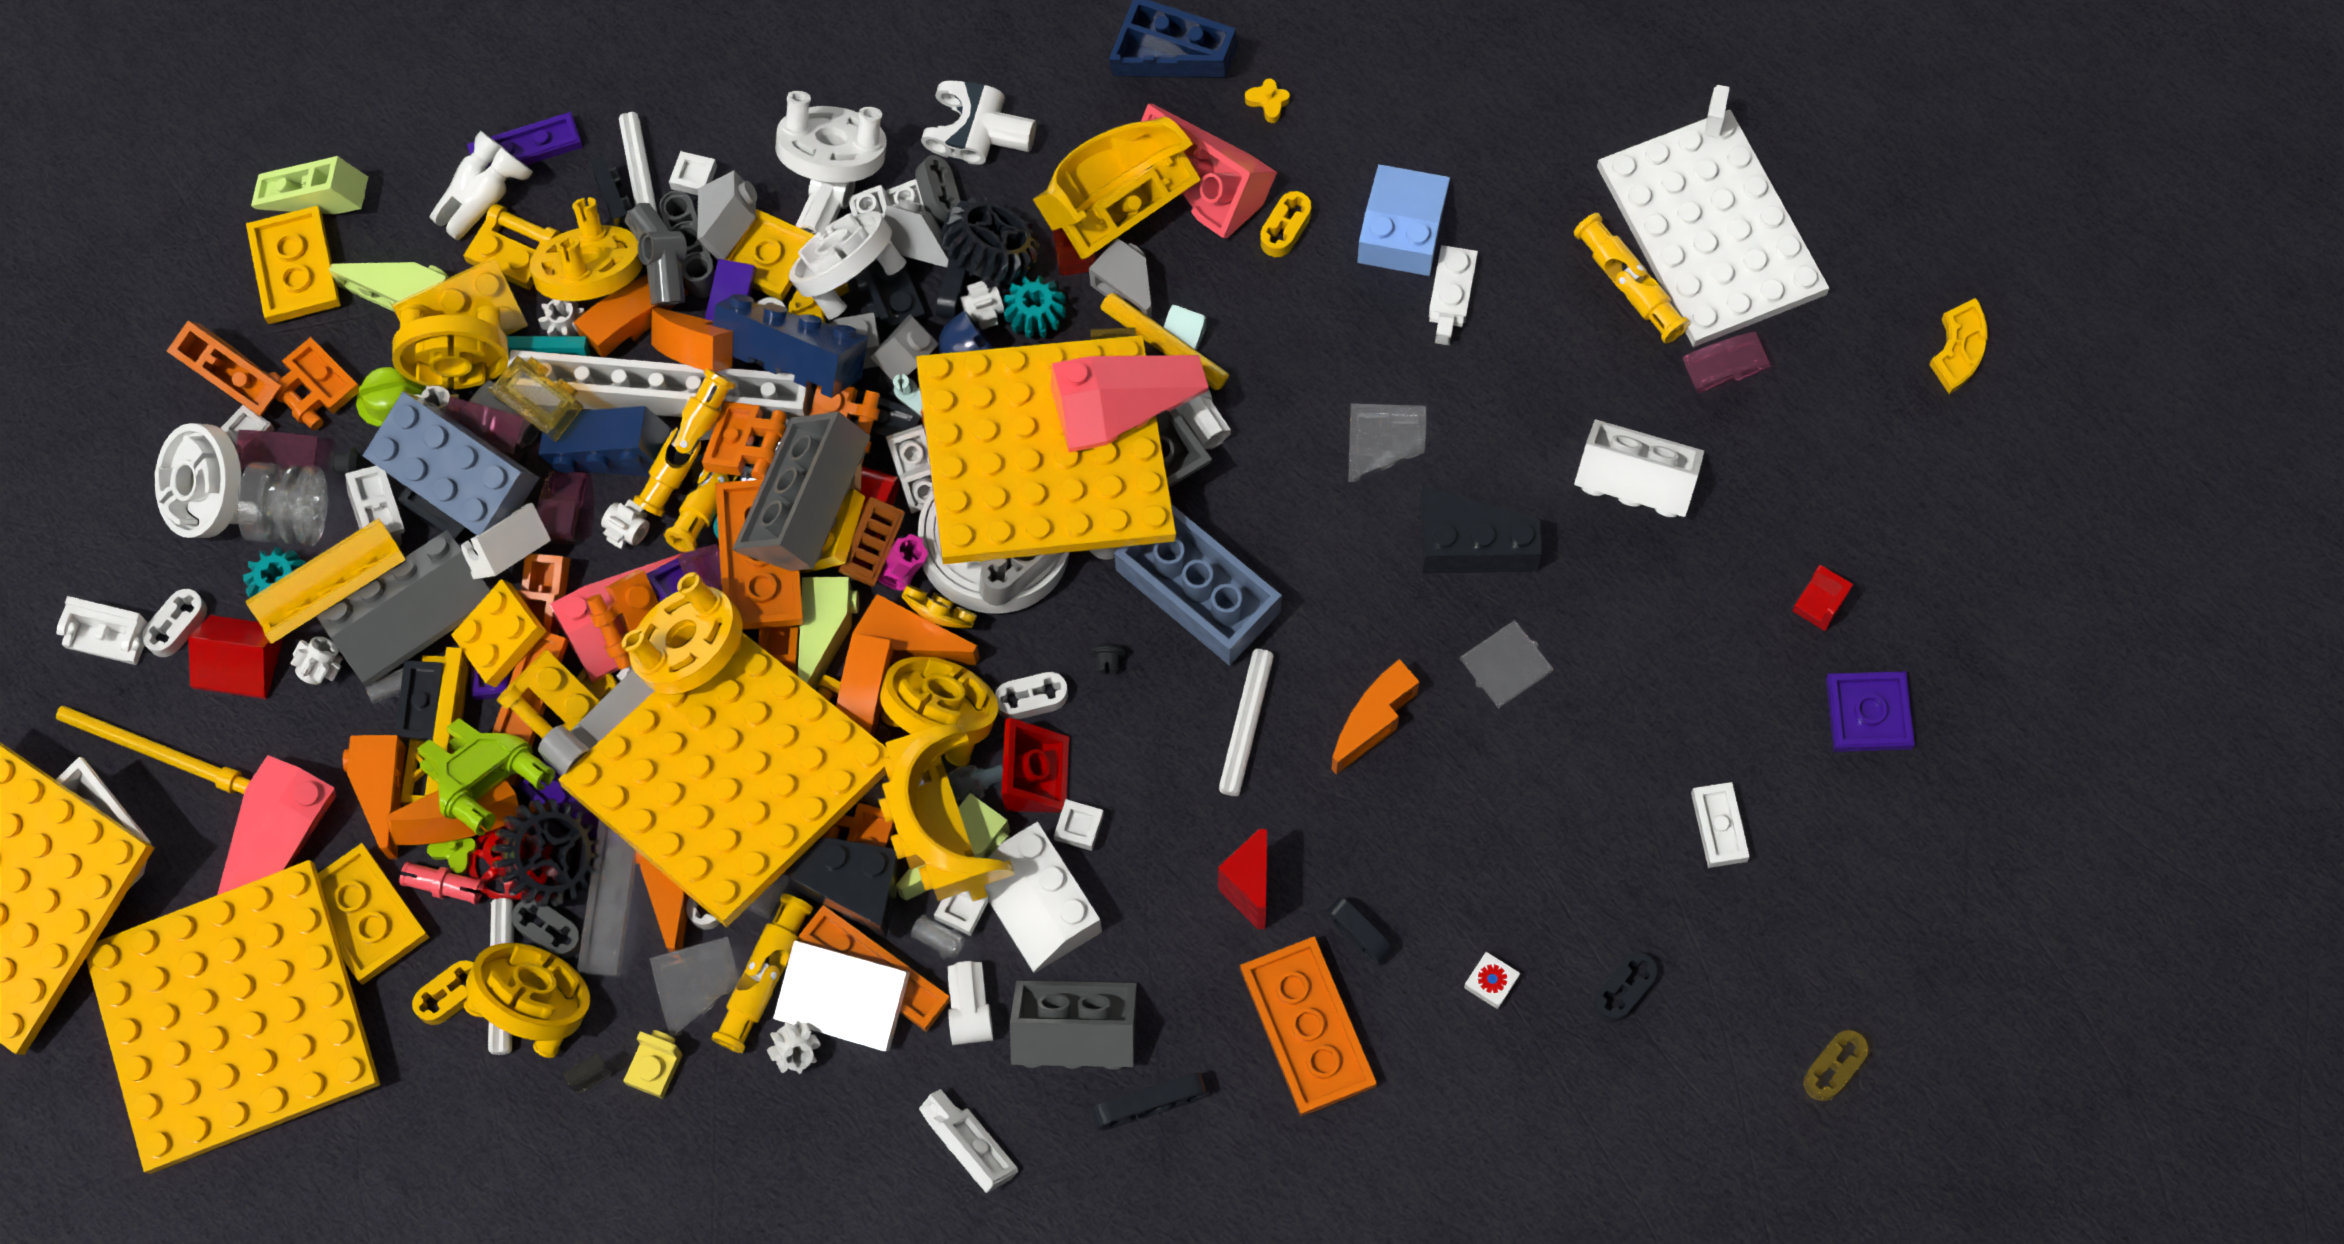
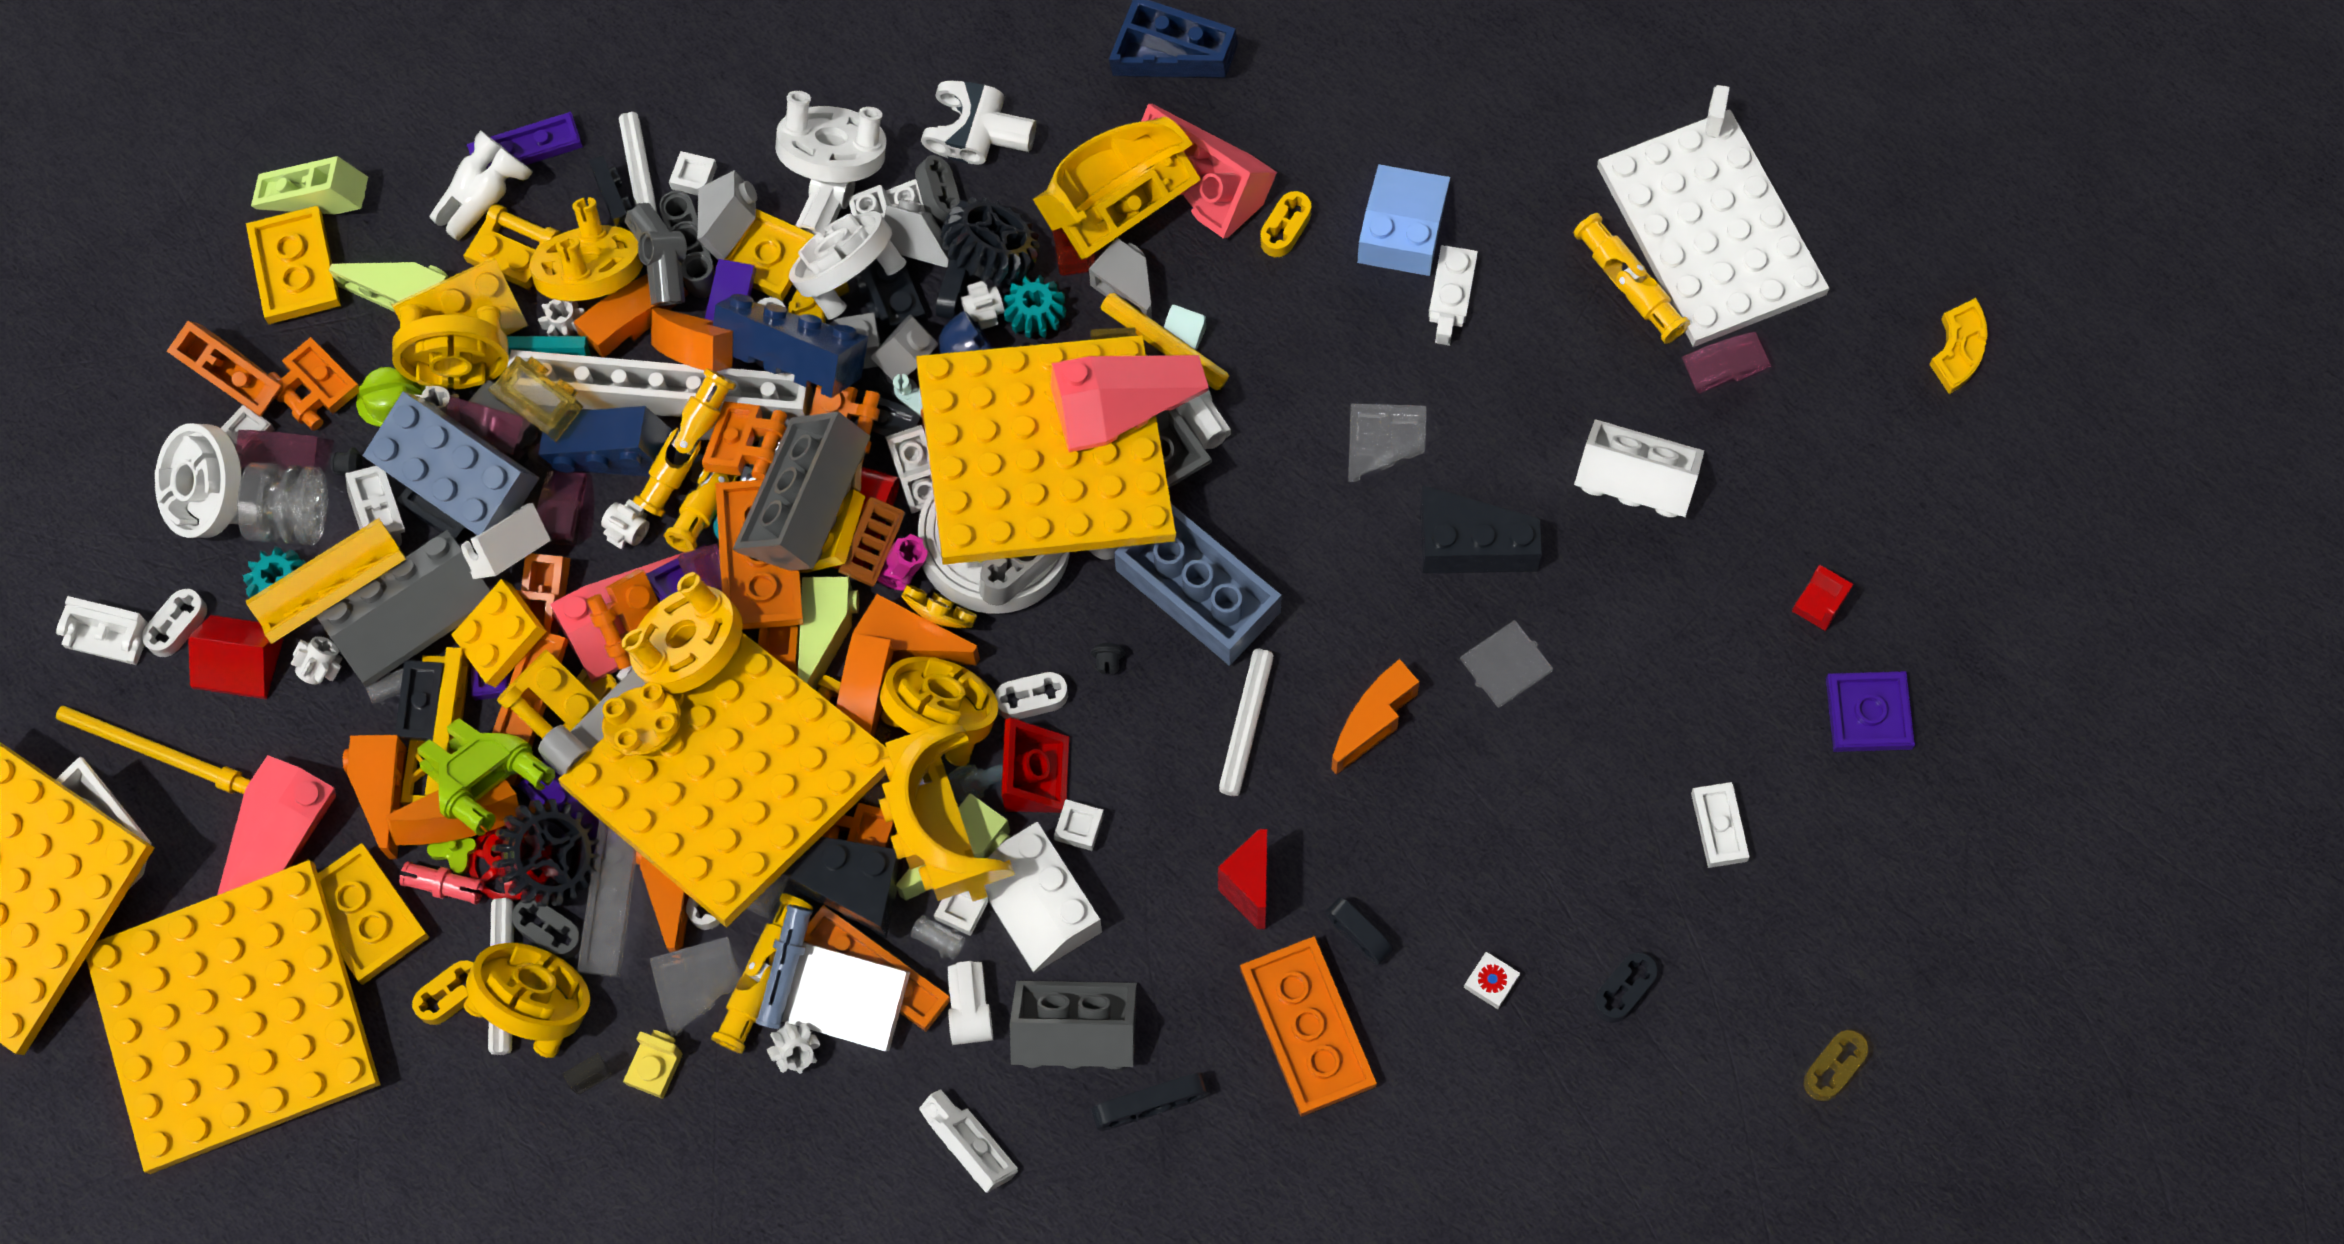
yellow piece [1245,79,1290,123] -> none
none -> yellow dish [602,682,681,756]
none -> sand blue pin [756,904,813,1029]

